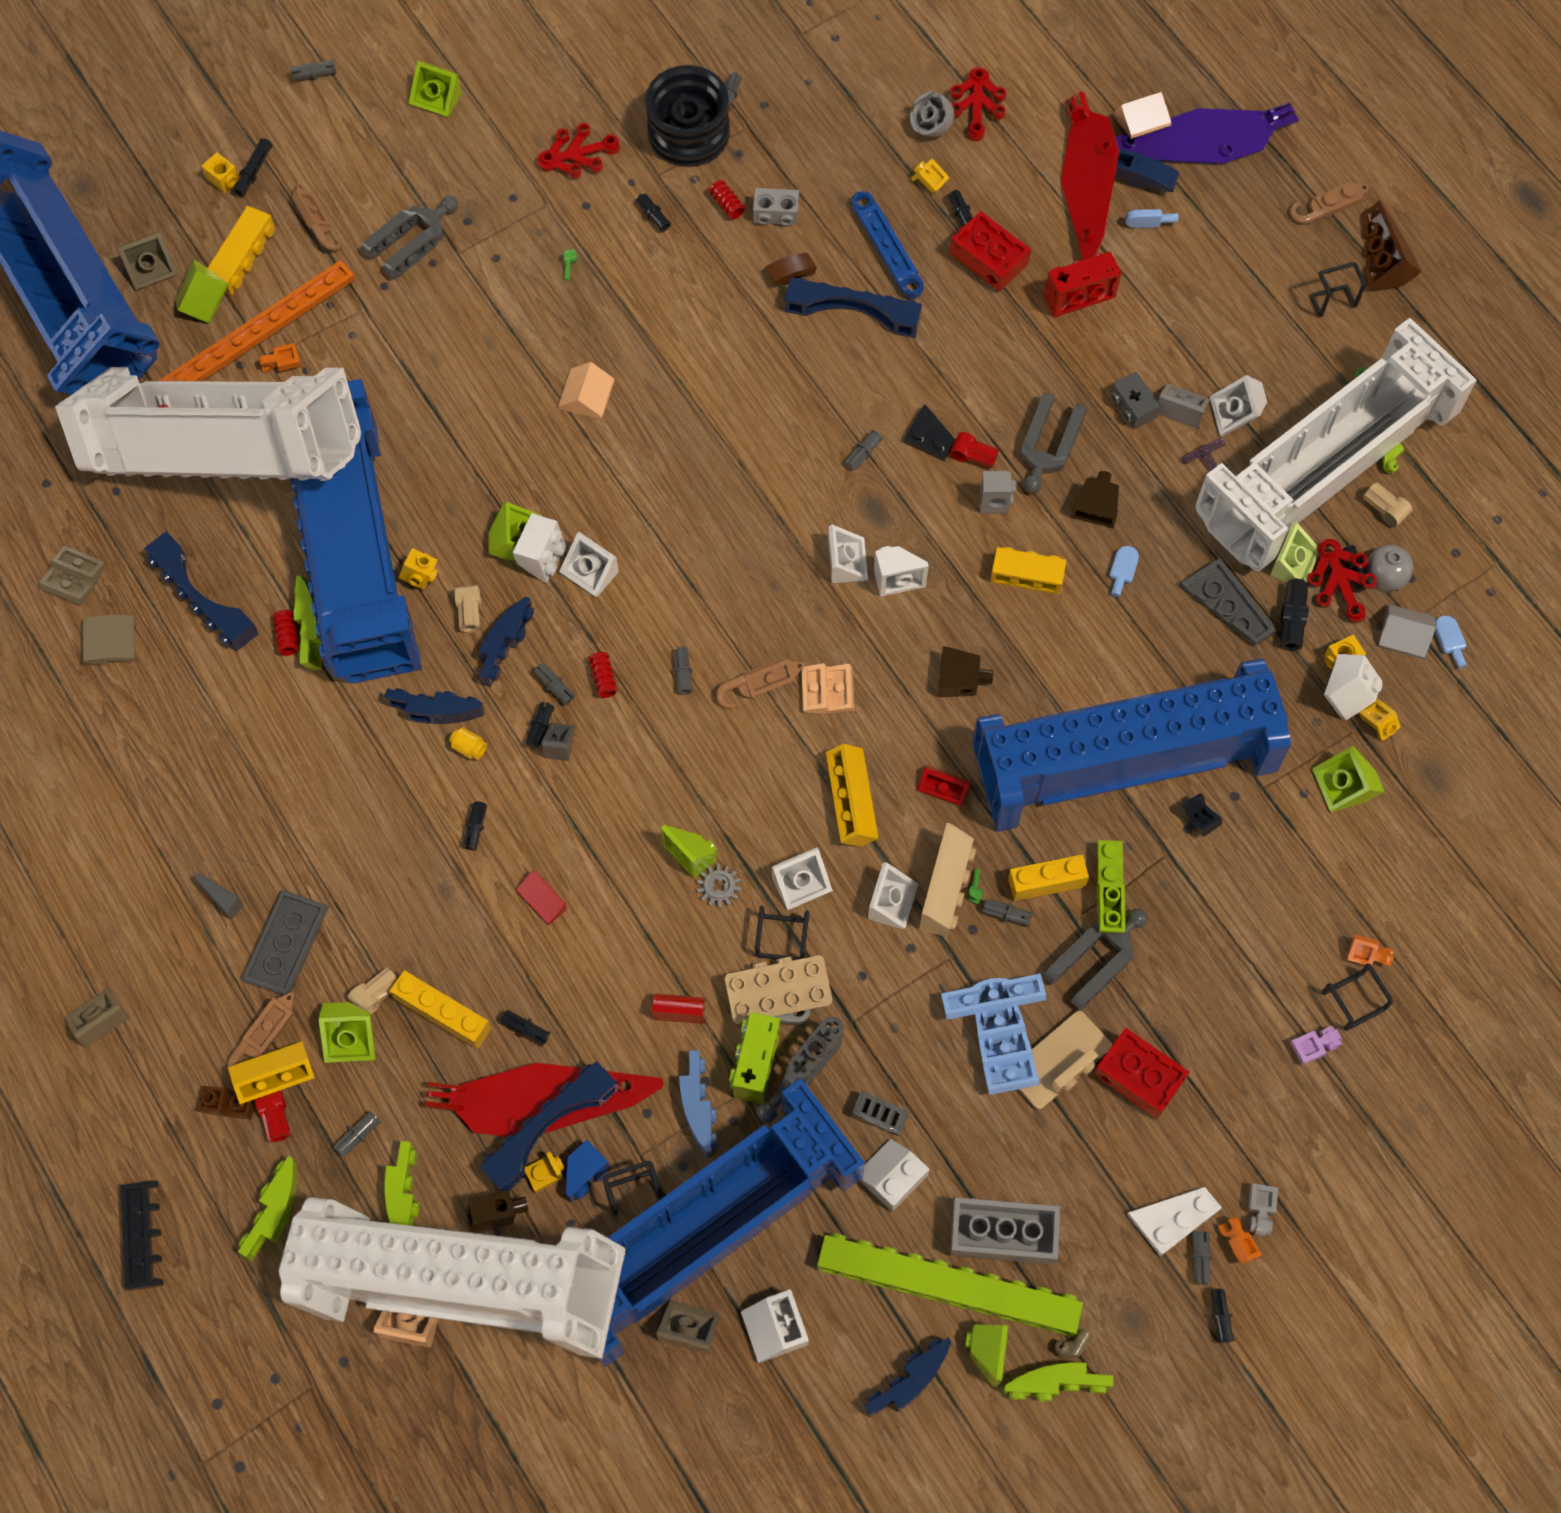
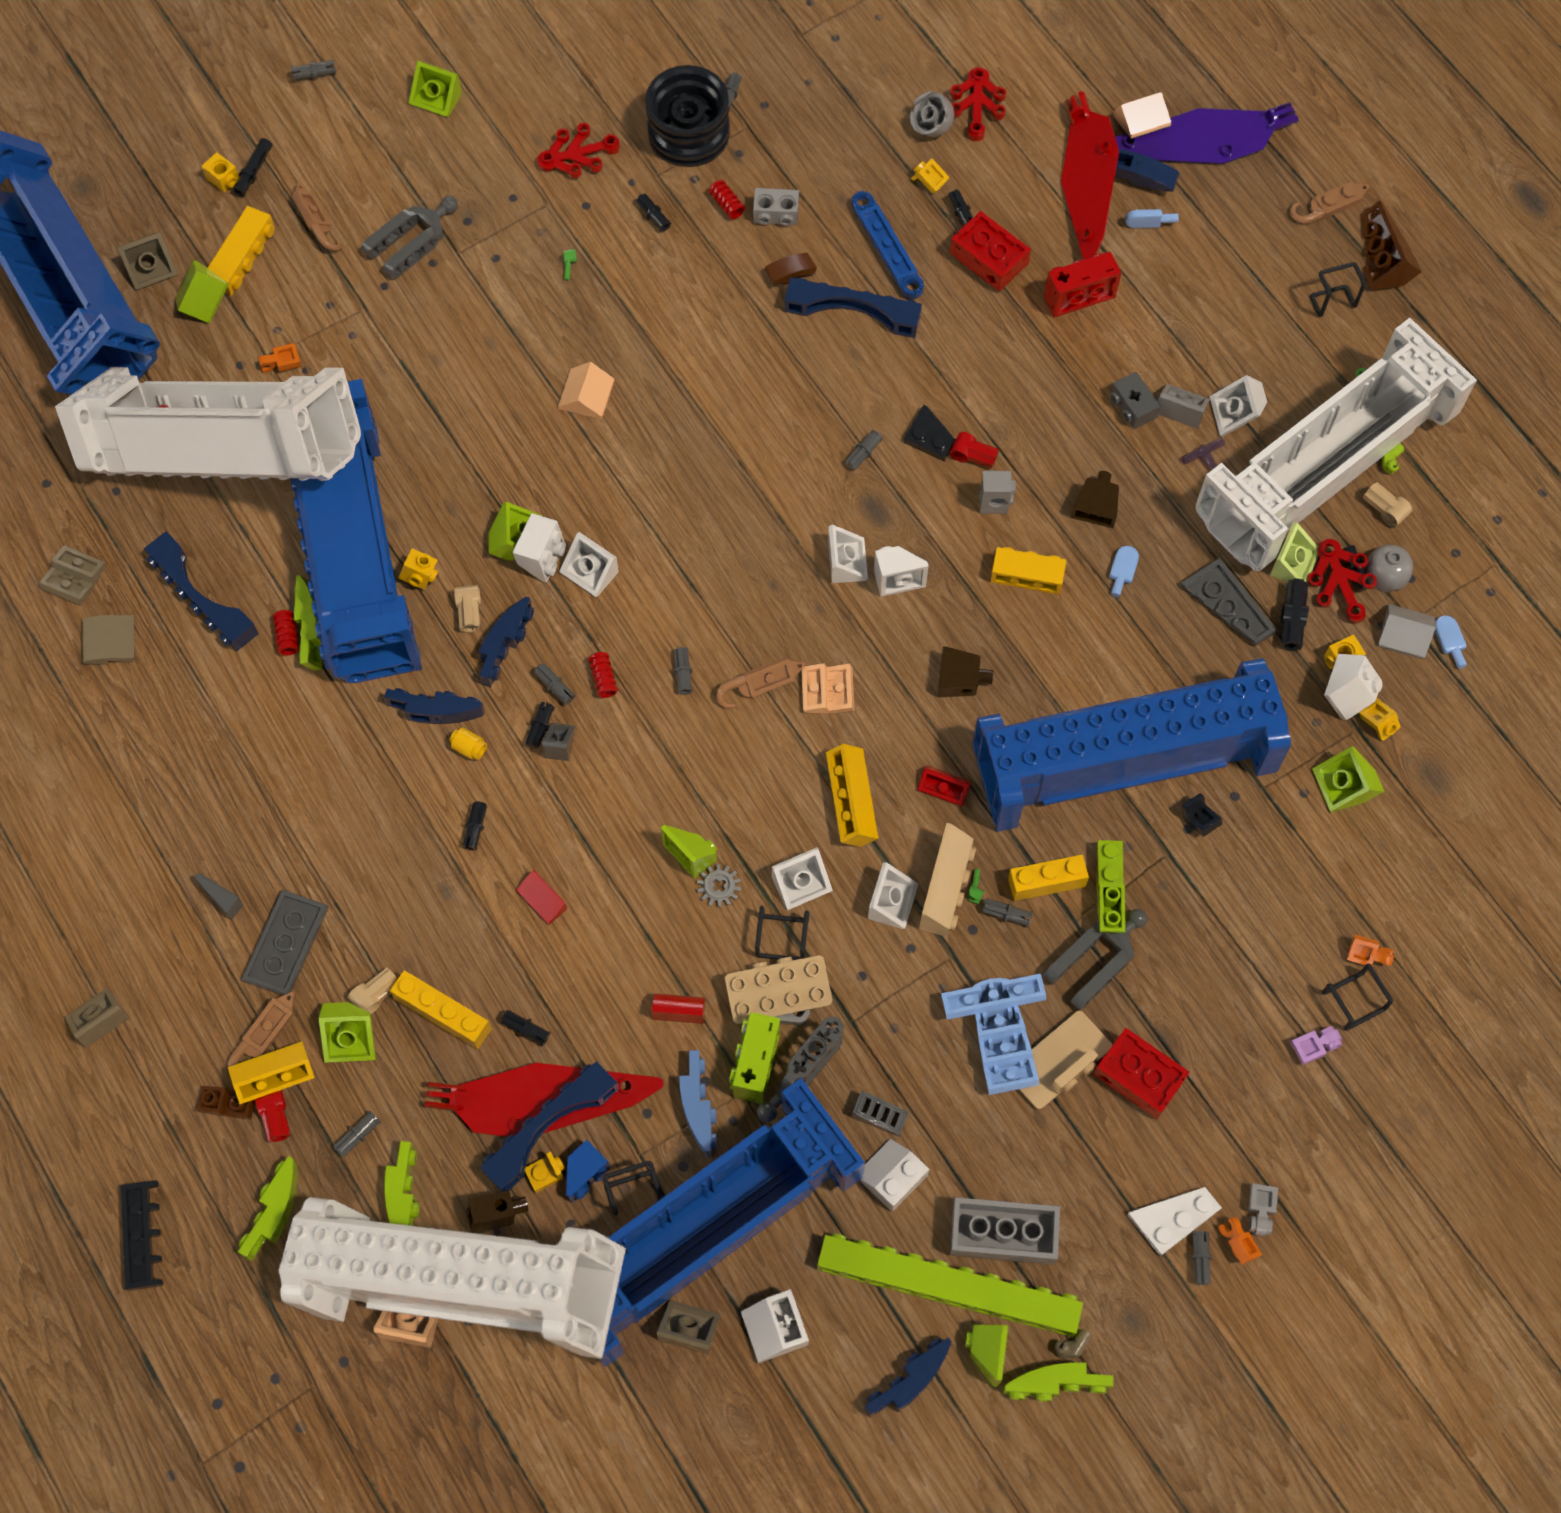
orange plate [159,260,355,382] -> none
dark grey piece [1020,392,1087,494] -> none
black axle [1210,1288,1234,1343] -> none

